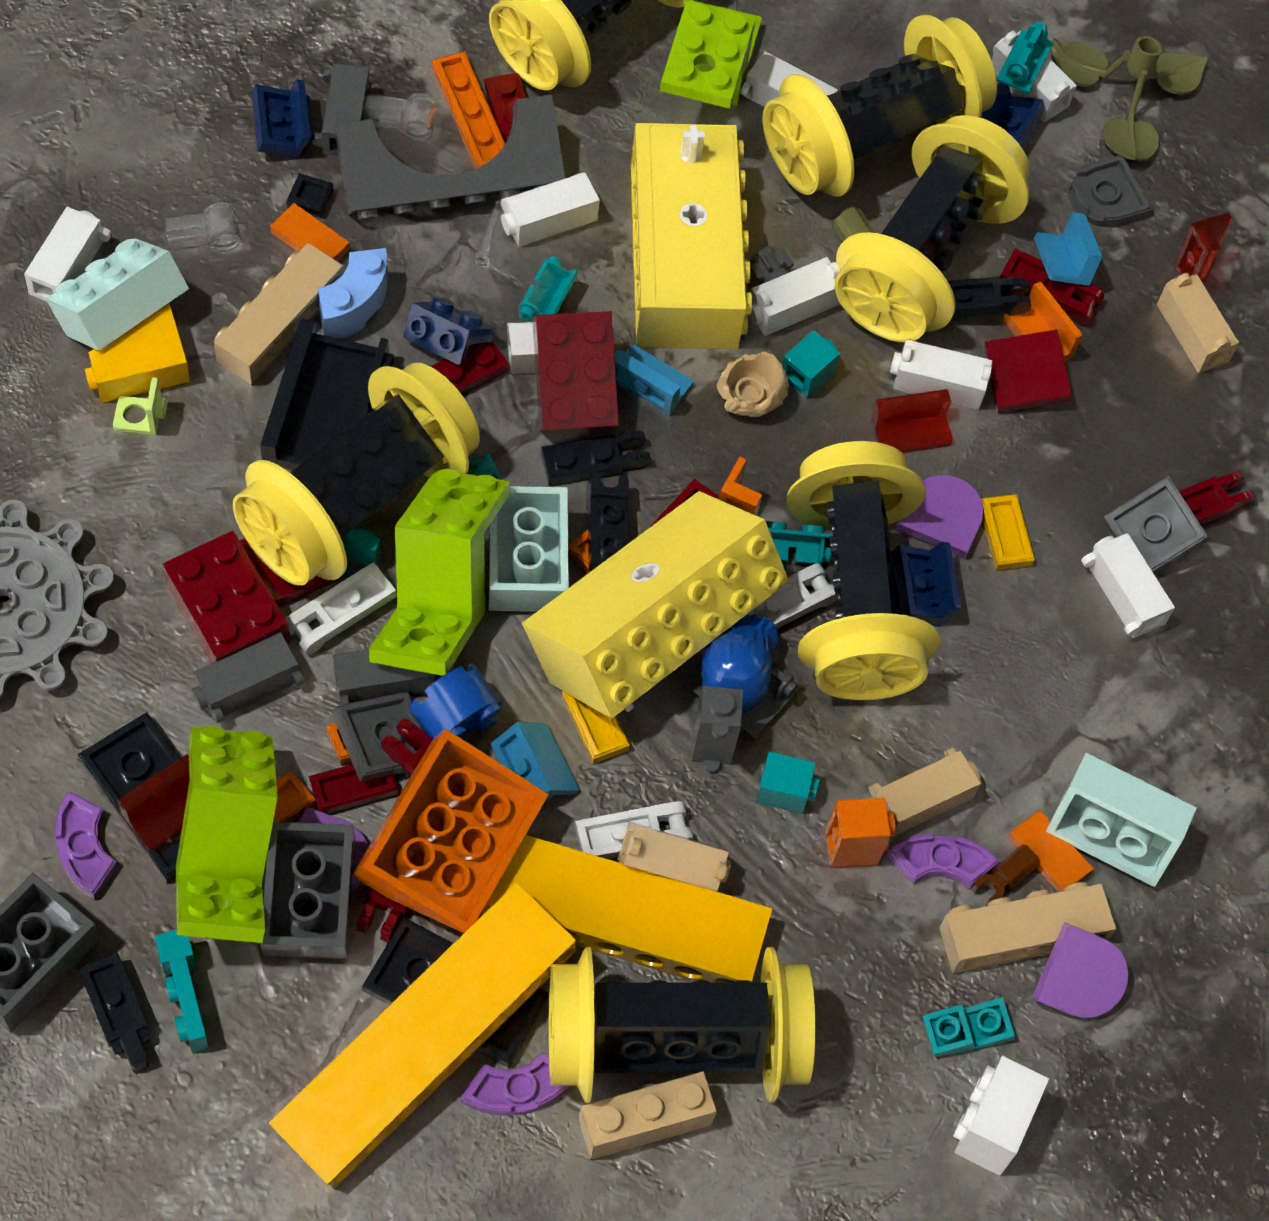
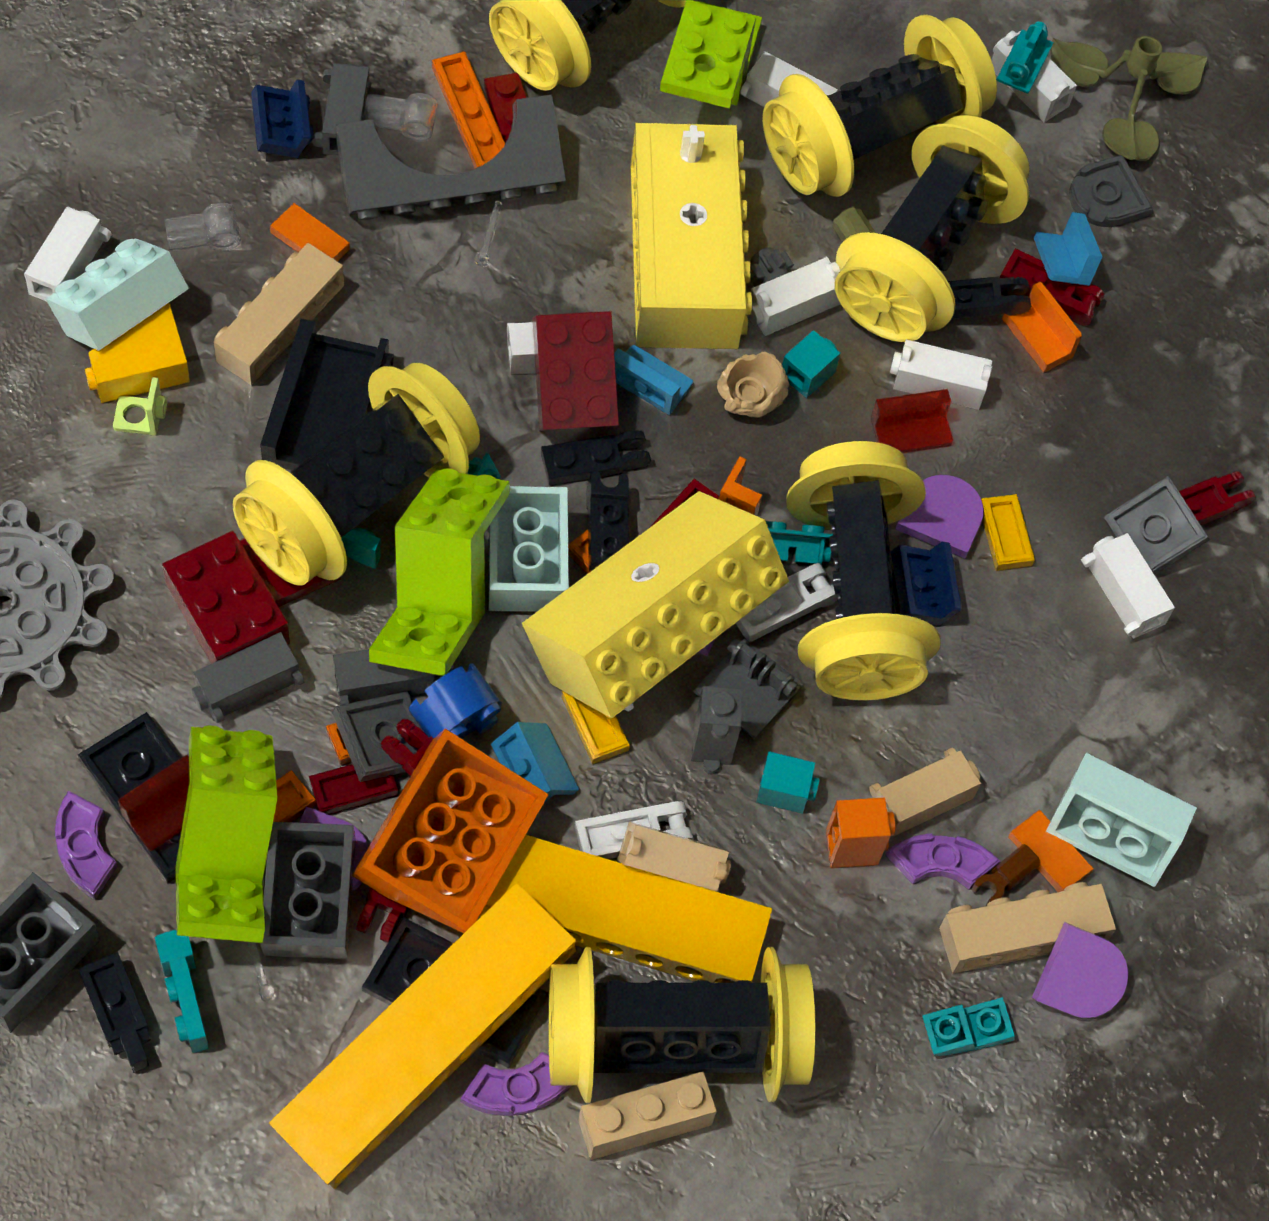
black tile [286,173,334,219] -> none
white plate [286,562,396,655] -> none
light blue brick [318,248,388,339] -> none
dark blue bracket [404,297,496,364] -> none
dark red hinge [430,341,509,395] -> none
white brick [500,172,600,247] -> none
teal hinge [518,256,579,322] -> none
blue piece [702,614,779,713] -> none
white brick [953,1056,1049,1176] -> none
dark blue bracket [981,82,1046,149] -> none
dark red tile [984,329,1071,413] -> none
tan brick [1157,273,1239,373] -> none
clear red panel [1174,212,1232,285] -> none

